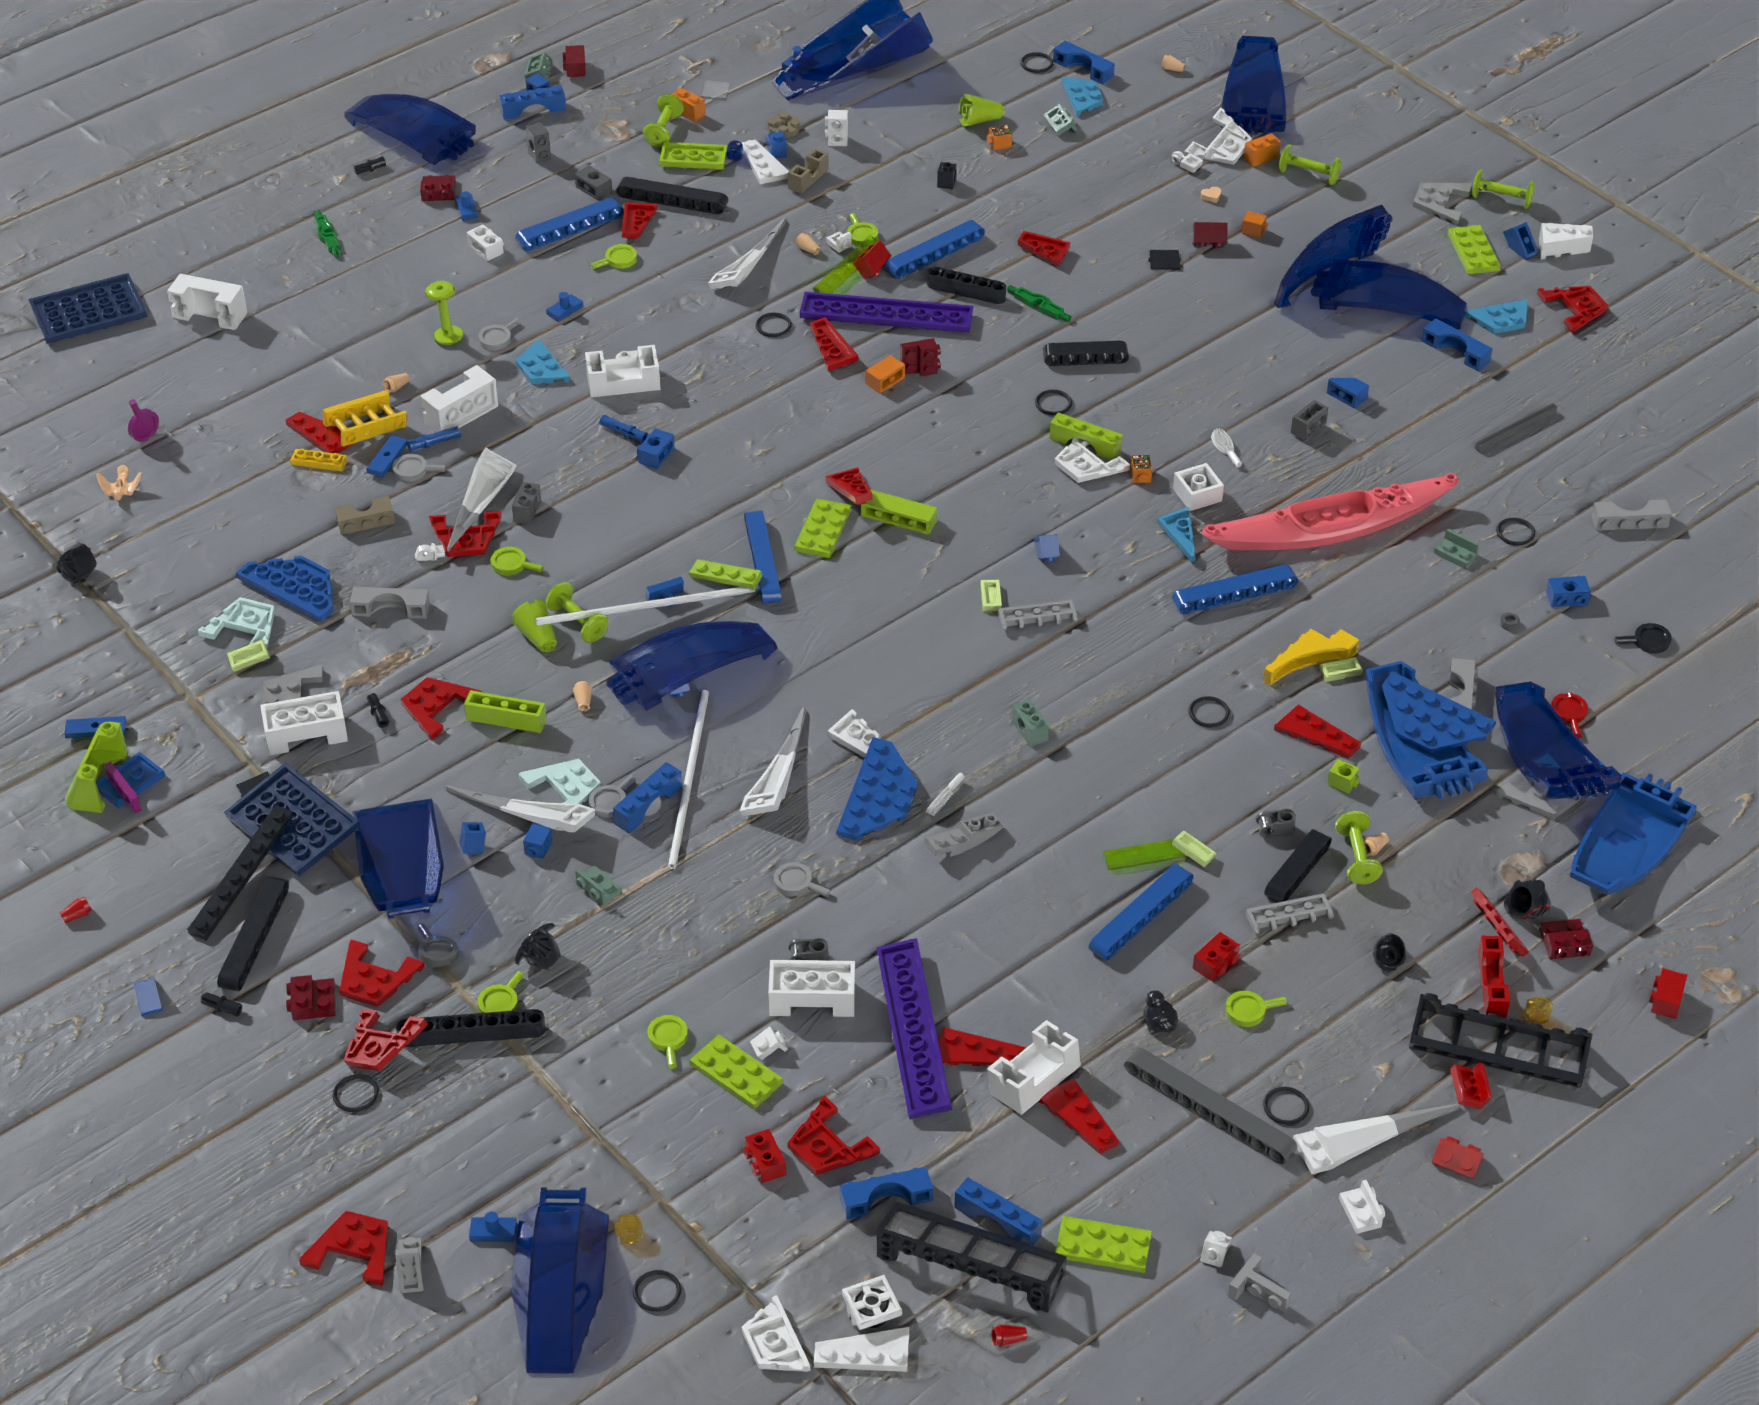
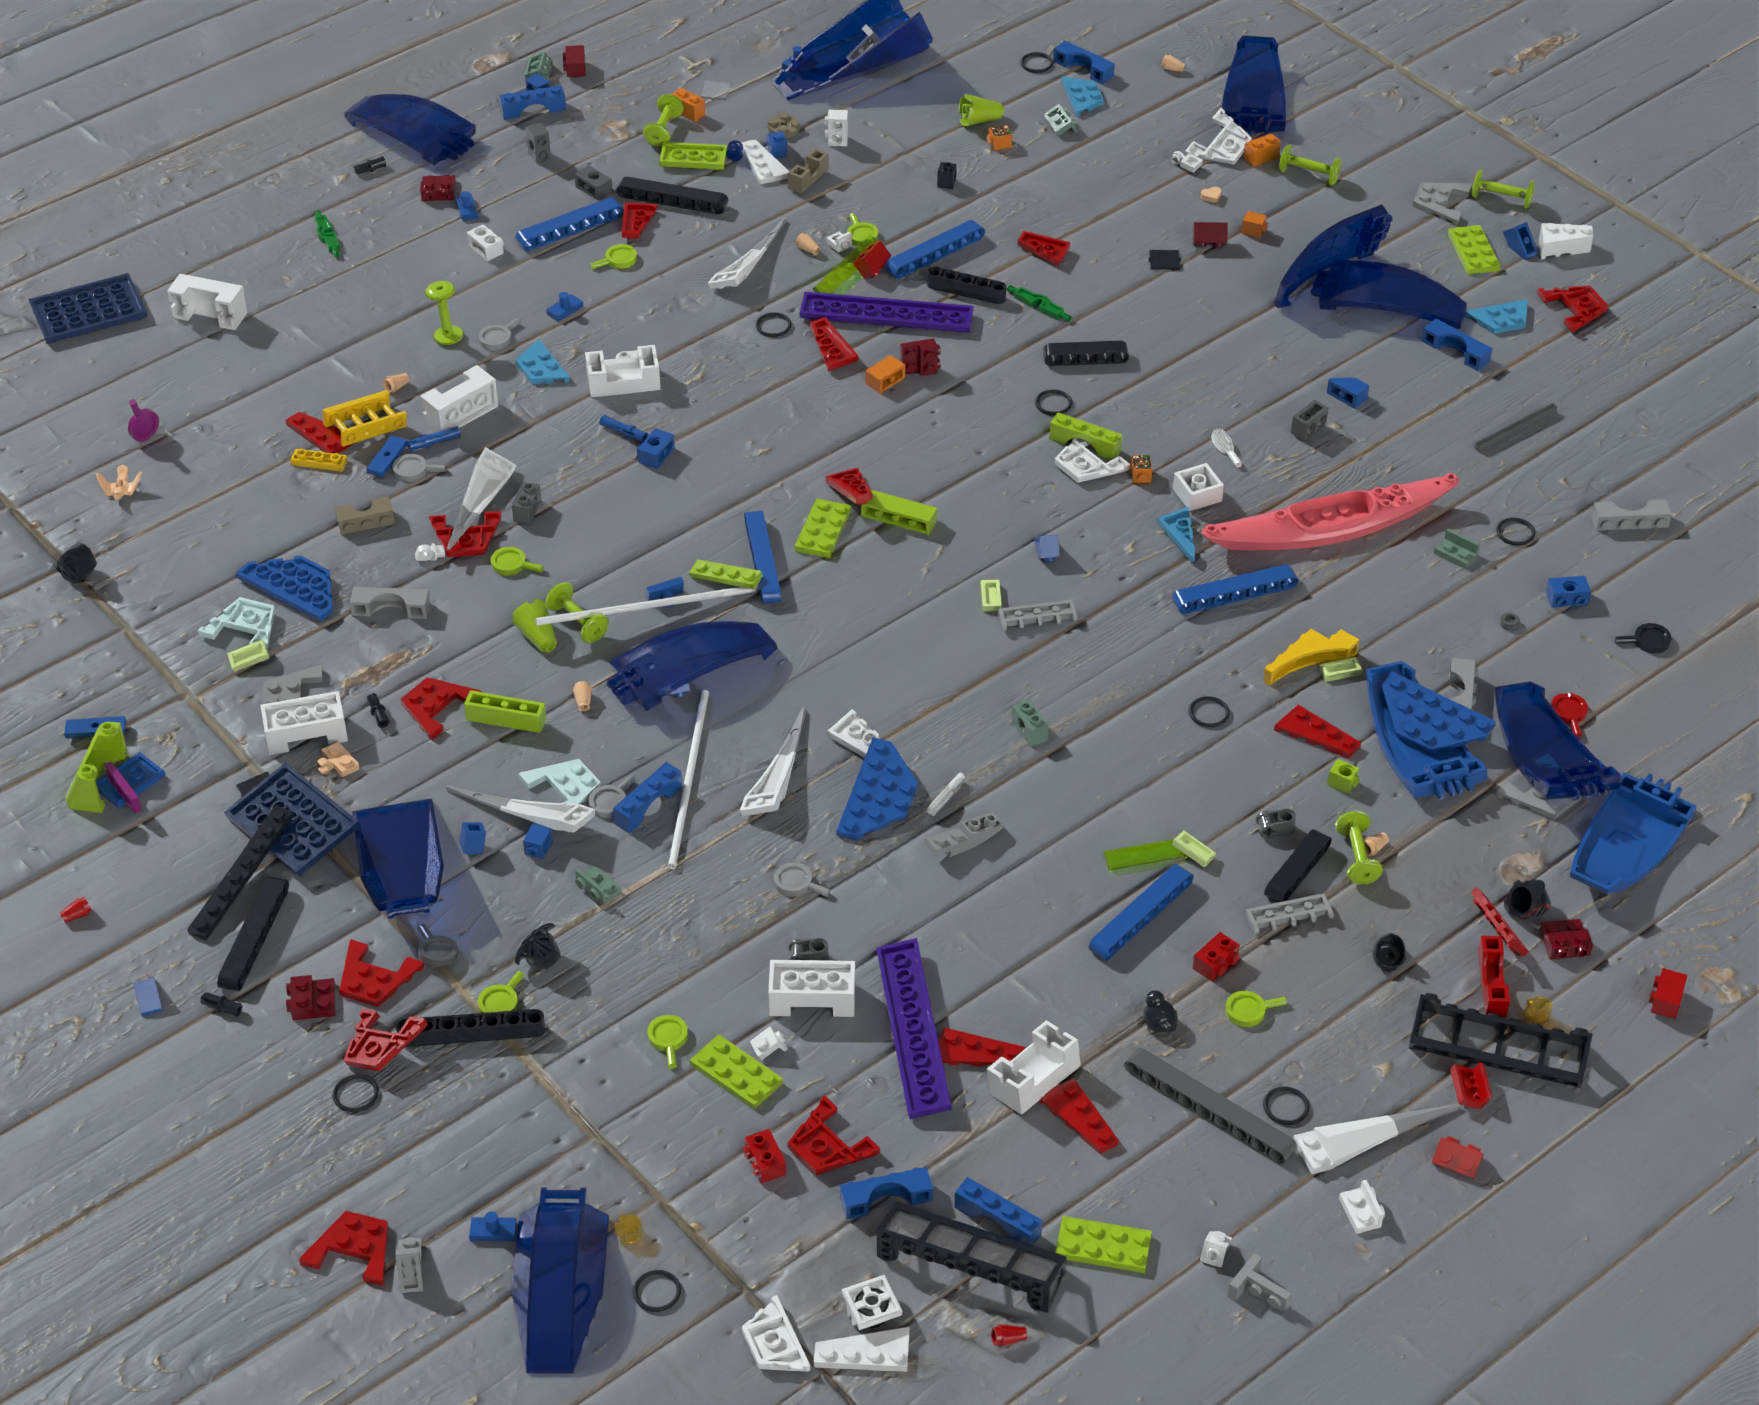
none -> light nougat plate [317,742,359,778]

